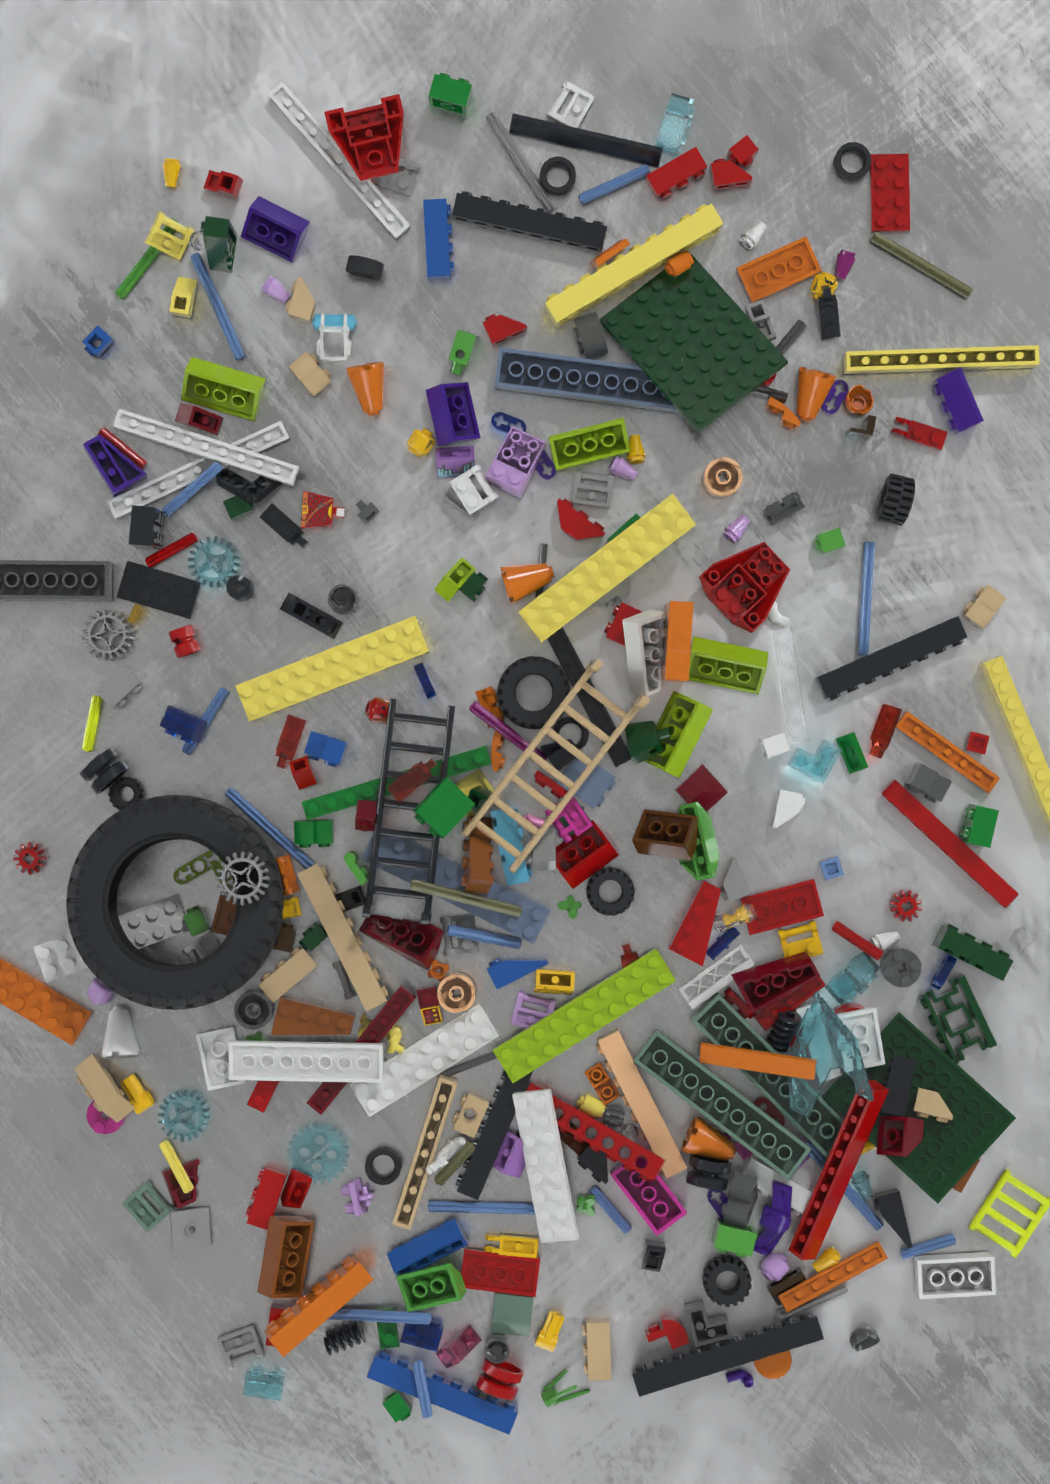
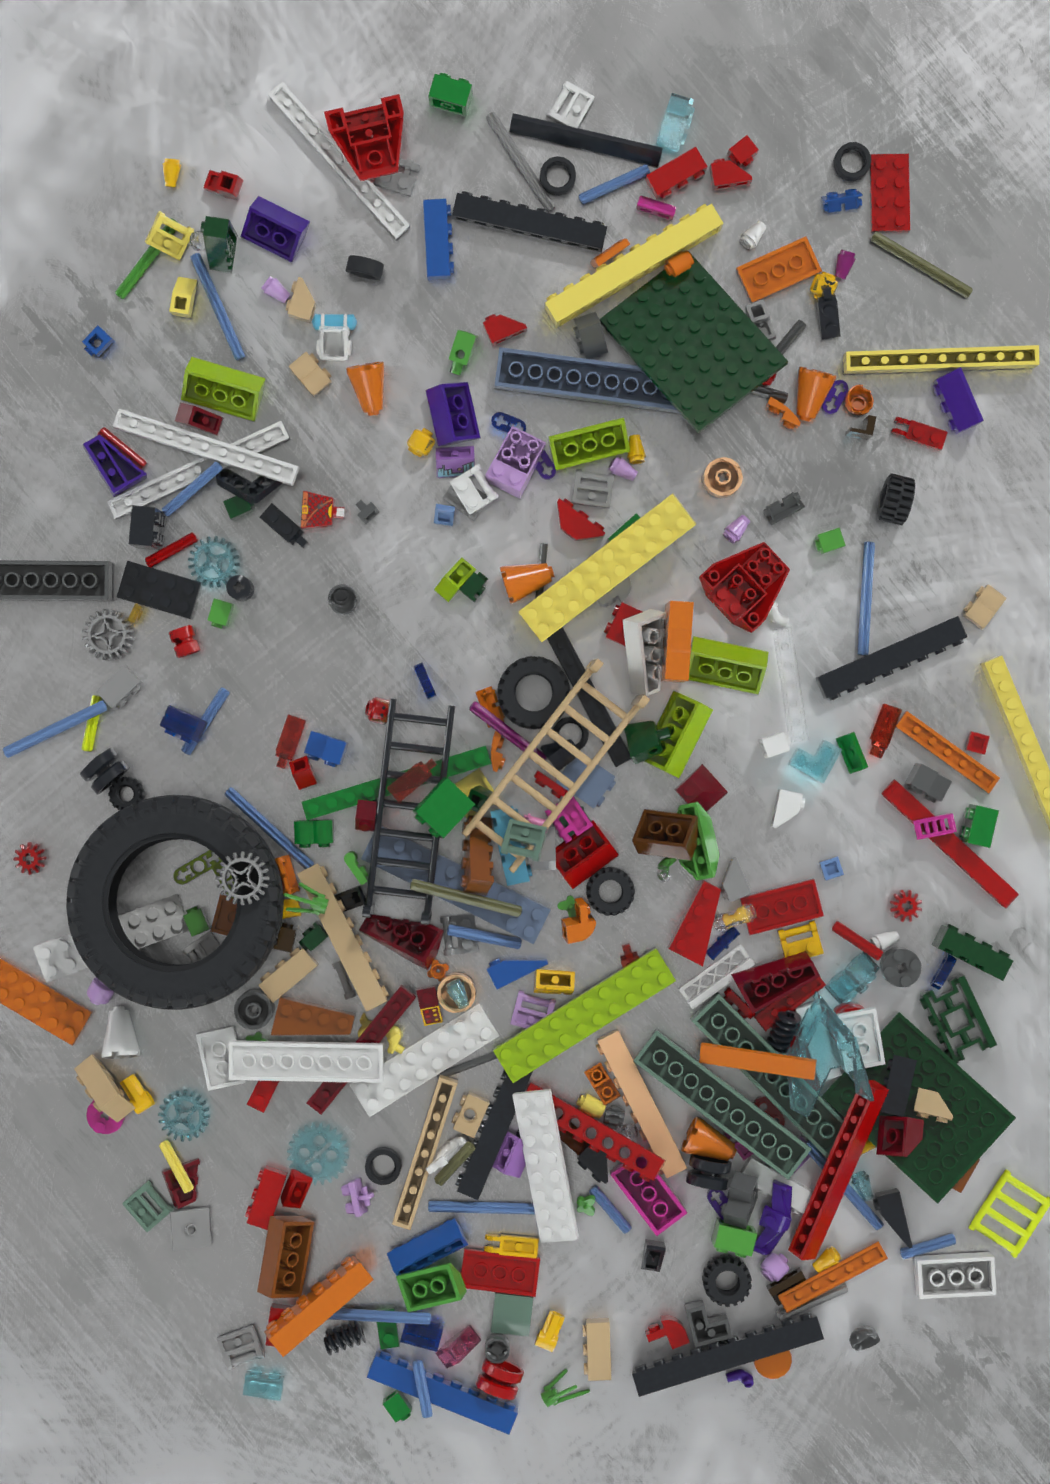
light yellow brick [235,616,429,722] -> none
black slope [280,593,343,639] -> none
none -> medium blue axle [3,701,107,758]
none -> bright green brick [207,598,234,629]
none -> bright green plant [283,882,329,915]
none -> medium blue plate [434,504,455,526]
none -> clear light blue cone [446,979,469,1009]
none -> sand green plate [501,819,548,862]
none -> orange brick [561,897,596,944]
none -> dark pink slope [636,196,676,220]
none -> clear arm [657,857,677,882]
none -> blue hinge [821,189,863,213]
none -> dark pink slope [913,813,957,840]

